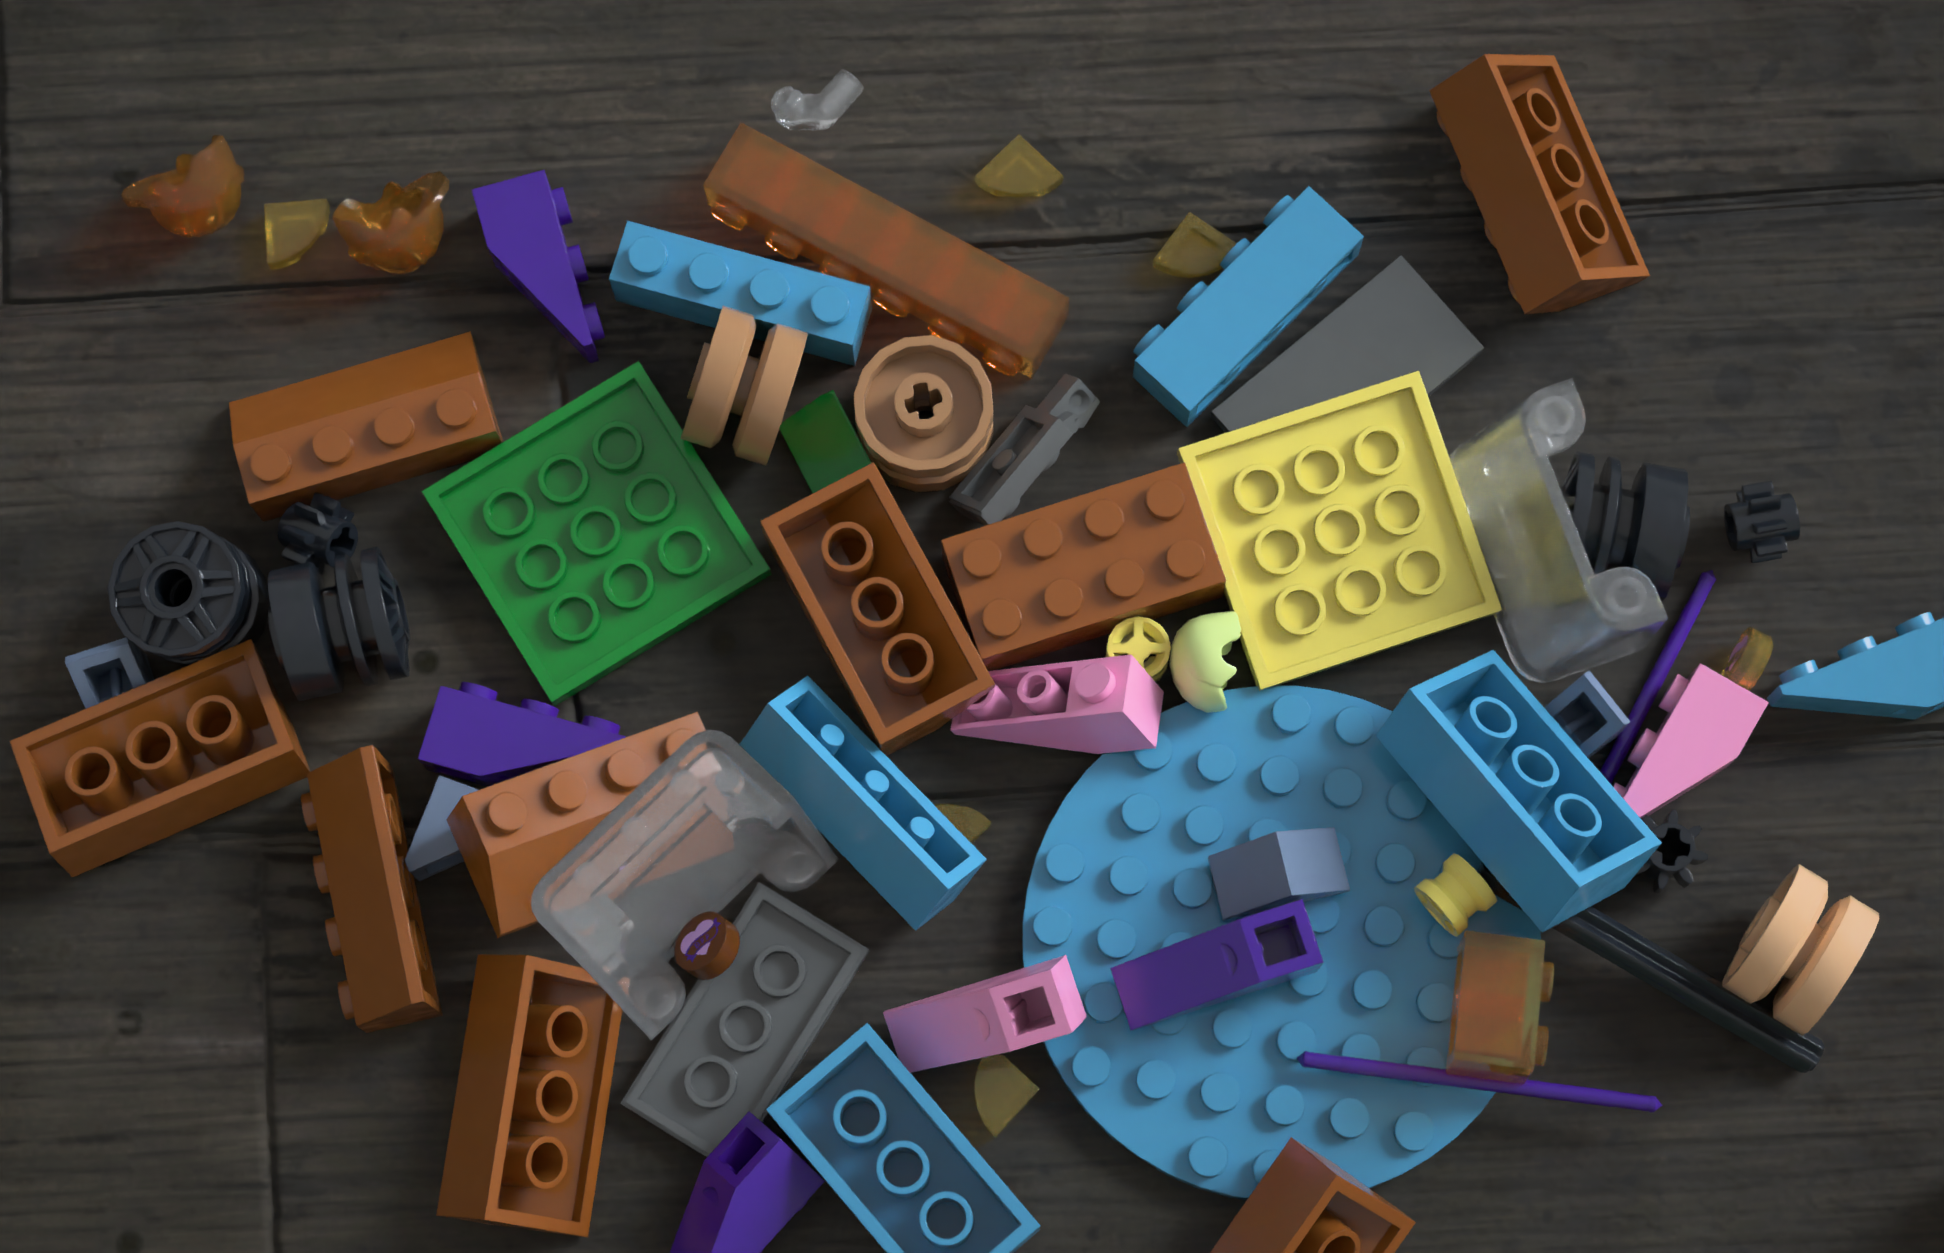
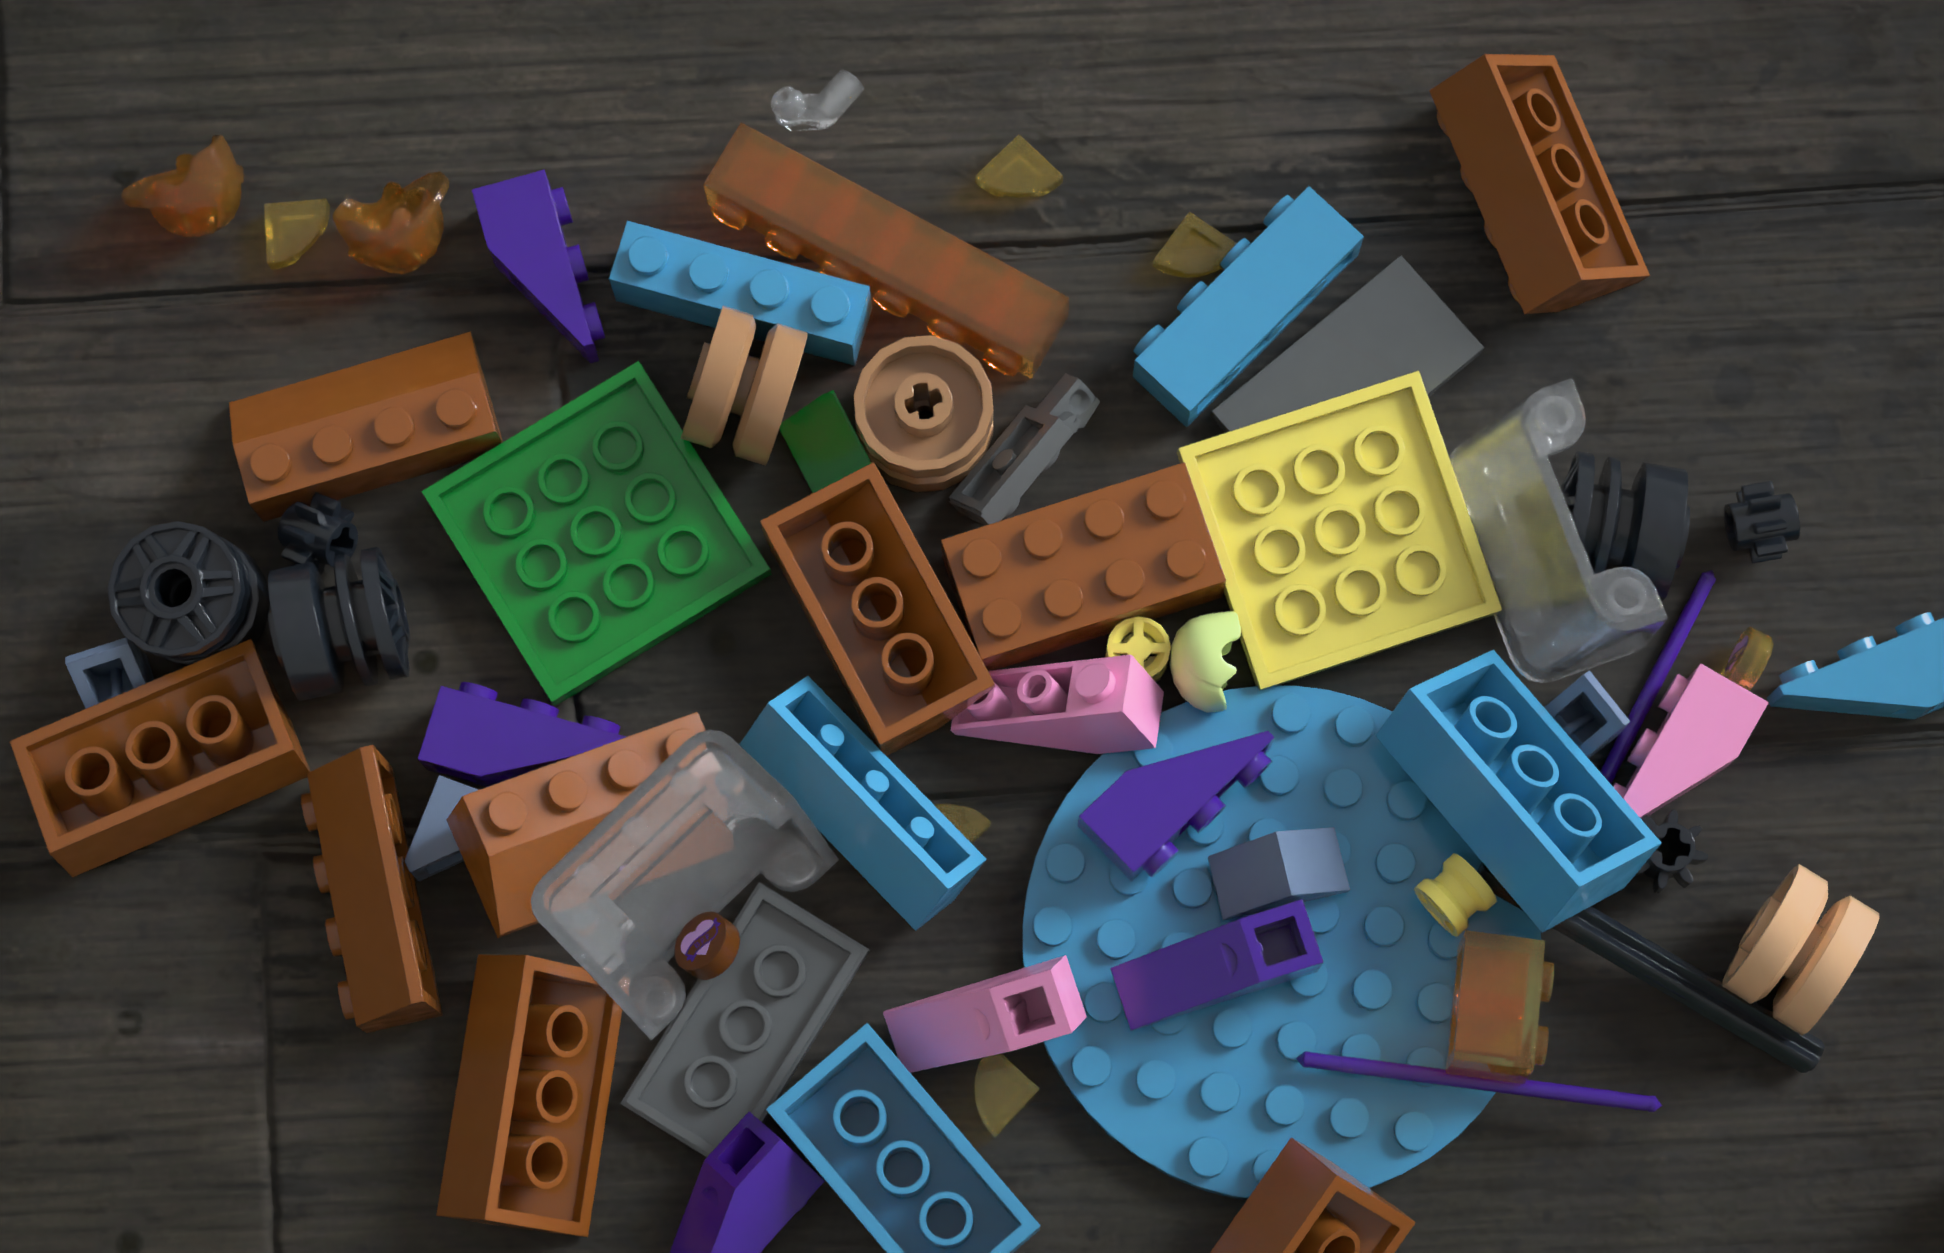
none -> dark purple slope [1078,731,1275,882]

